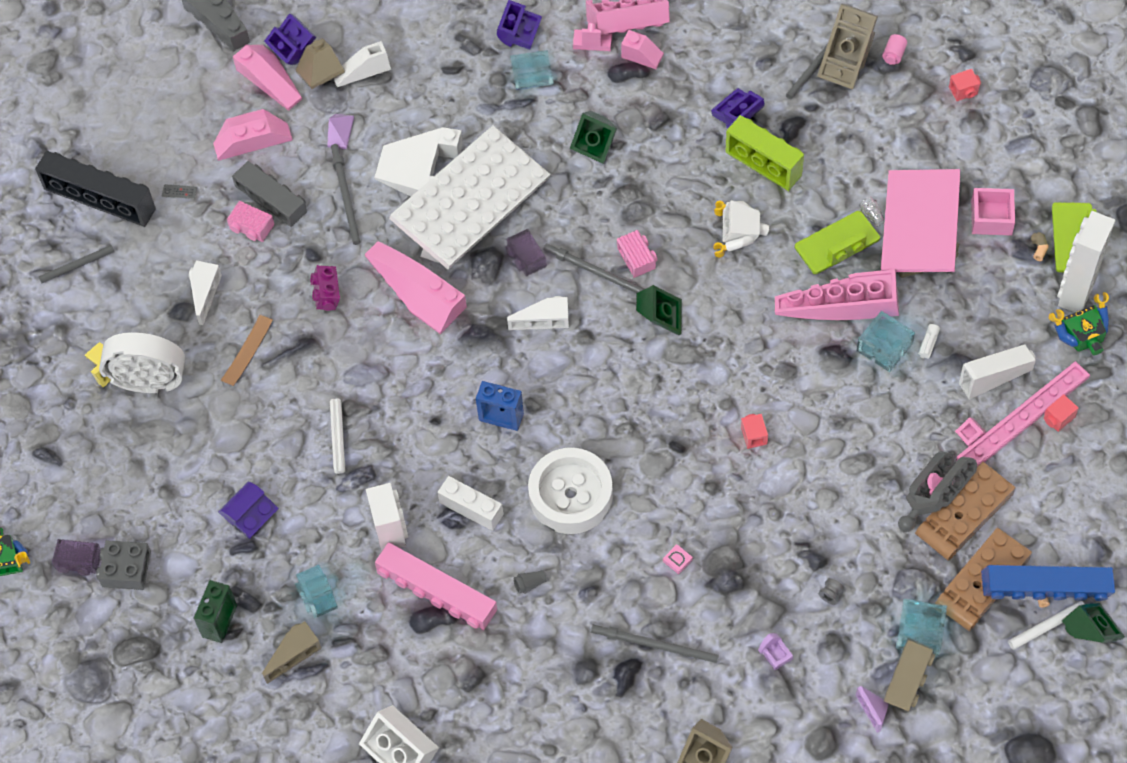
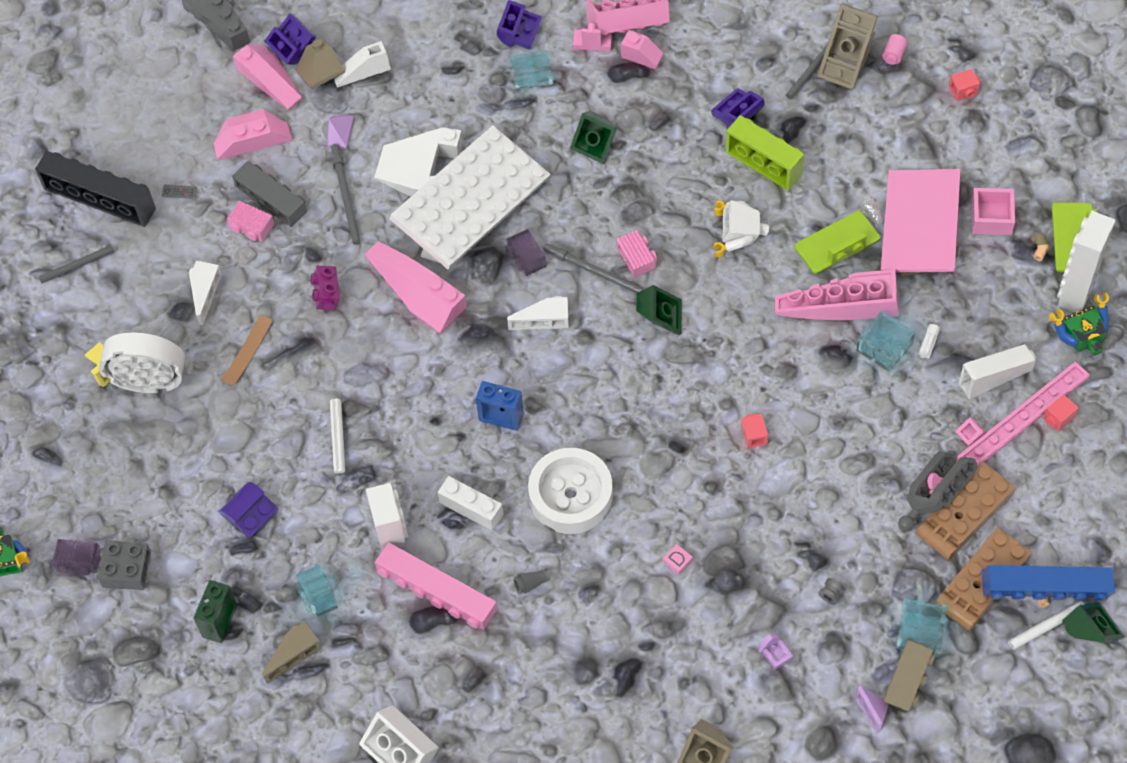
dark grey bar [591,624,719,663] -> none

